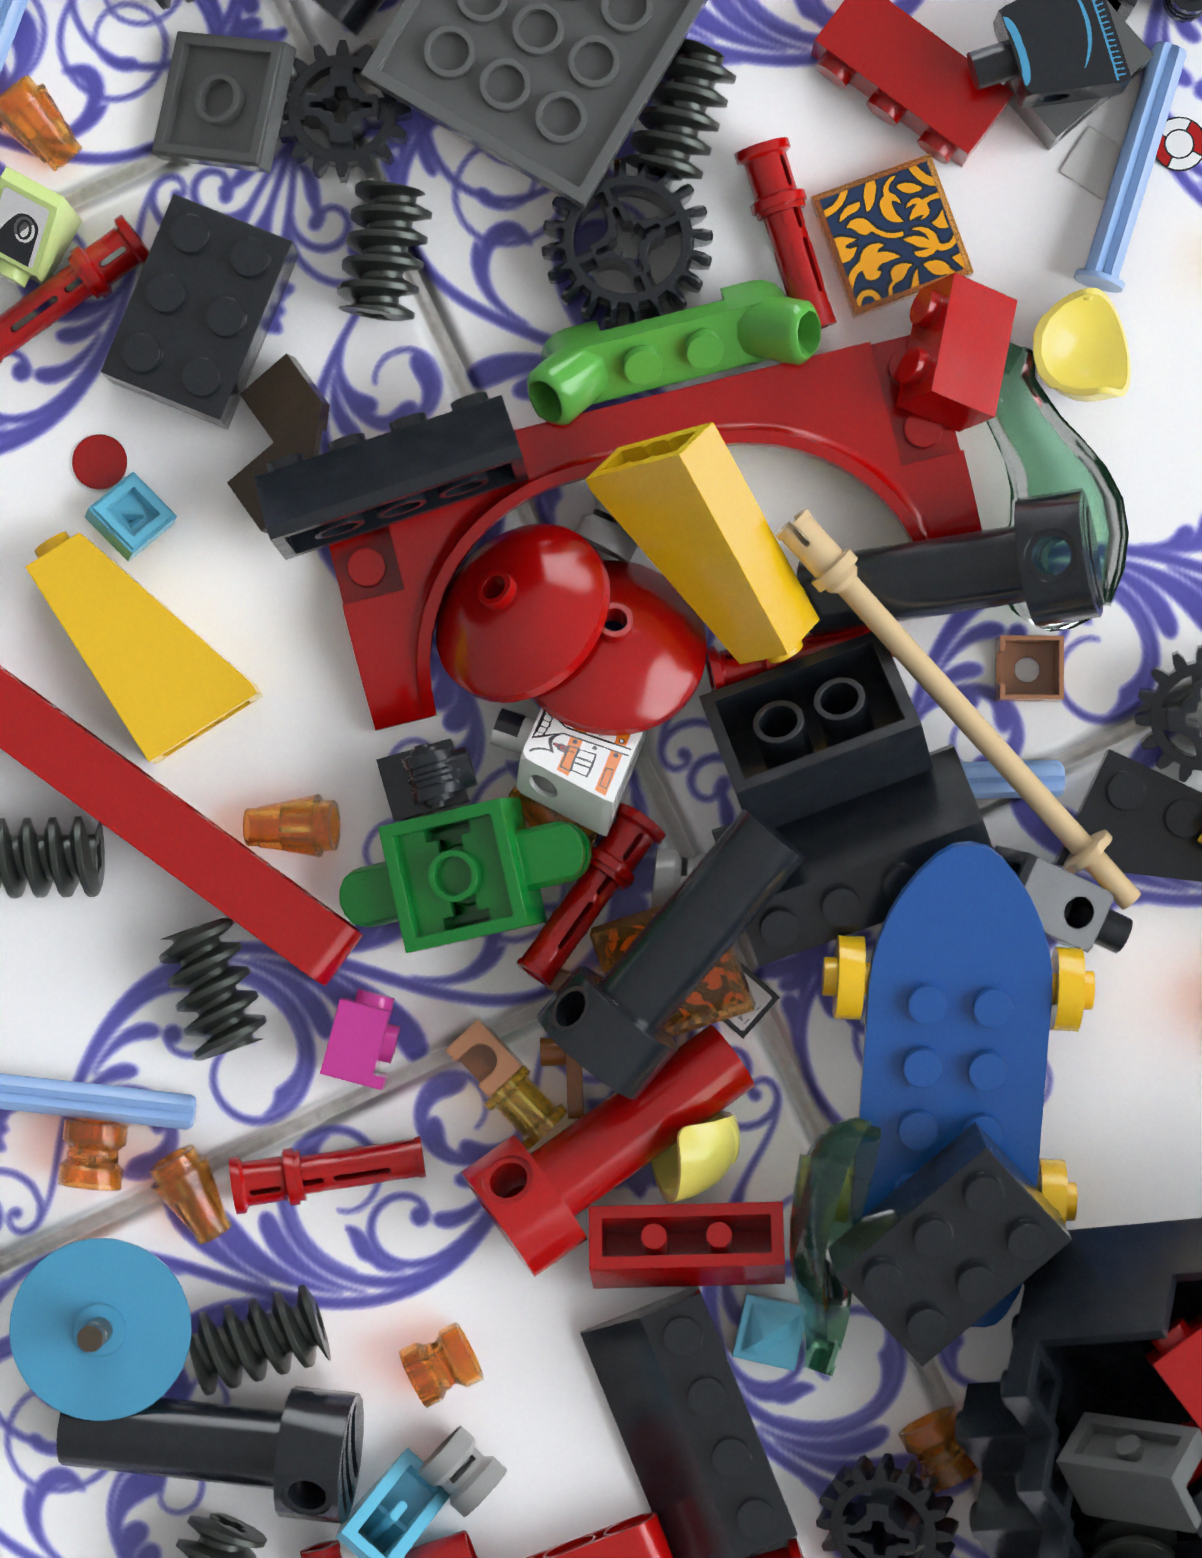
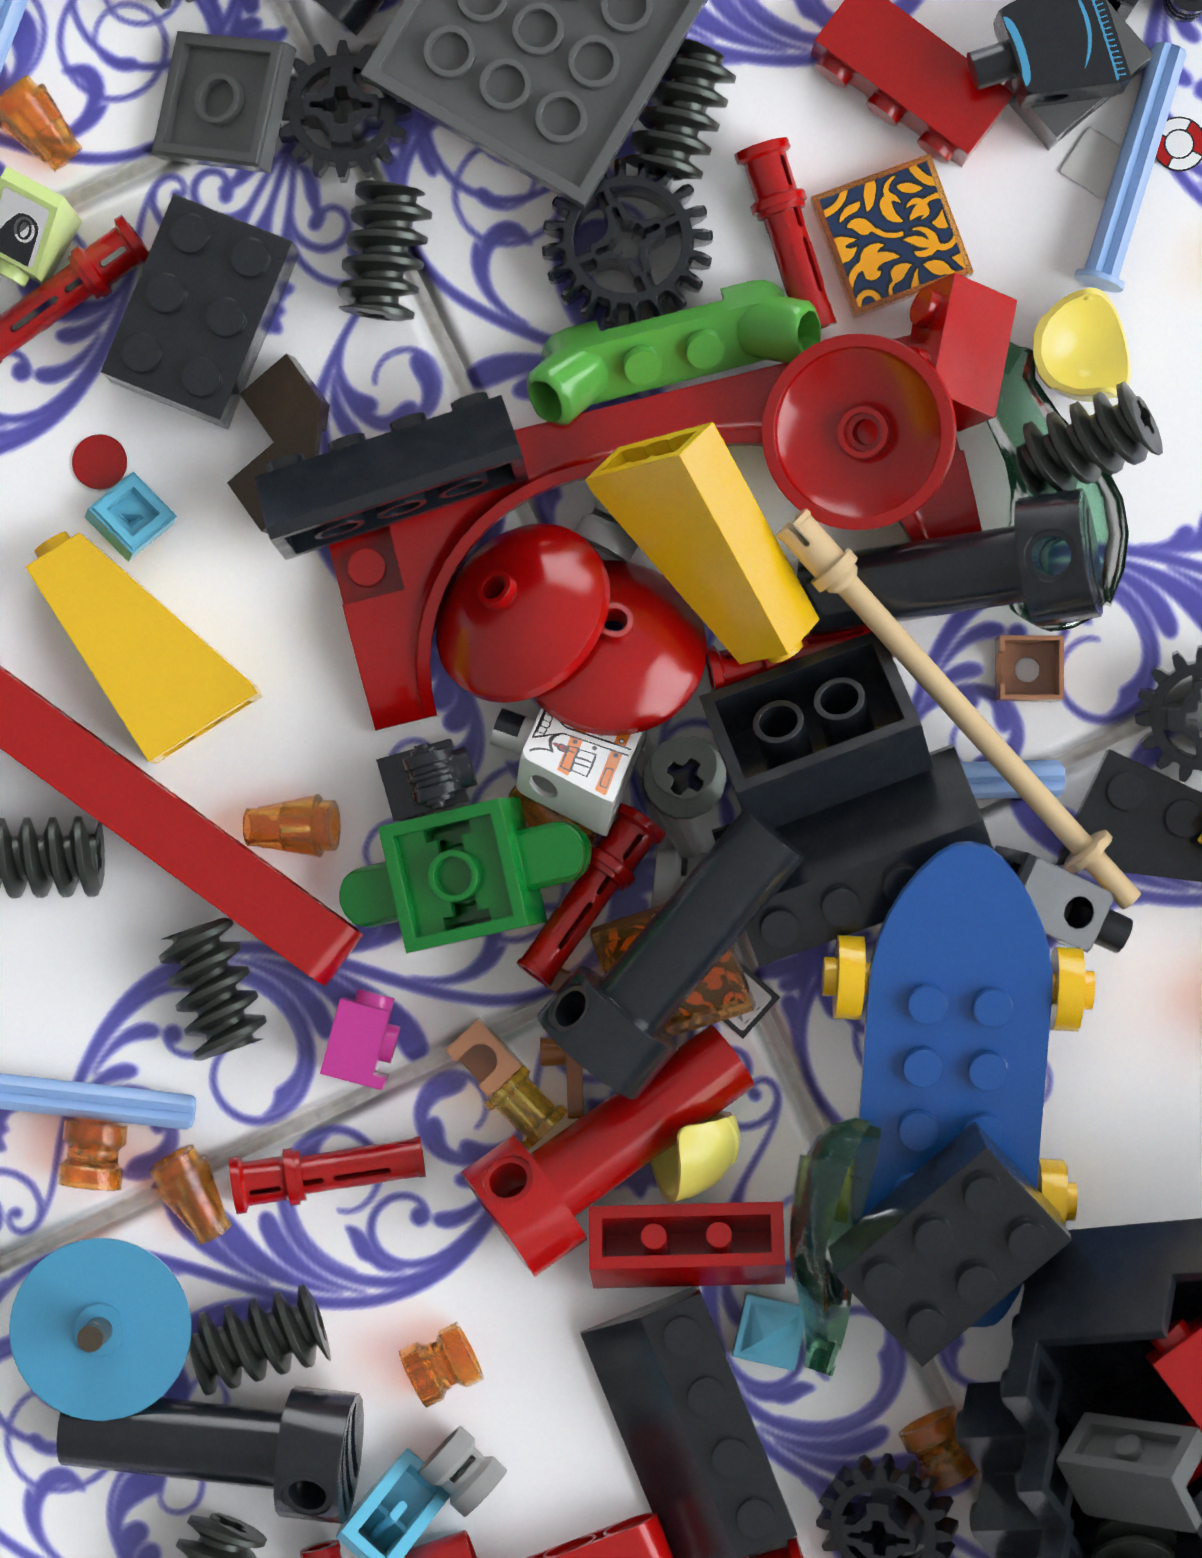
none -> pearl dark grey piece [643,736,726,819]
none -> red dish [762,333,956,530]
none -> pearl dark grey piece [1016,381,1163,496]

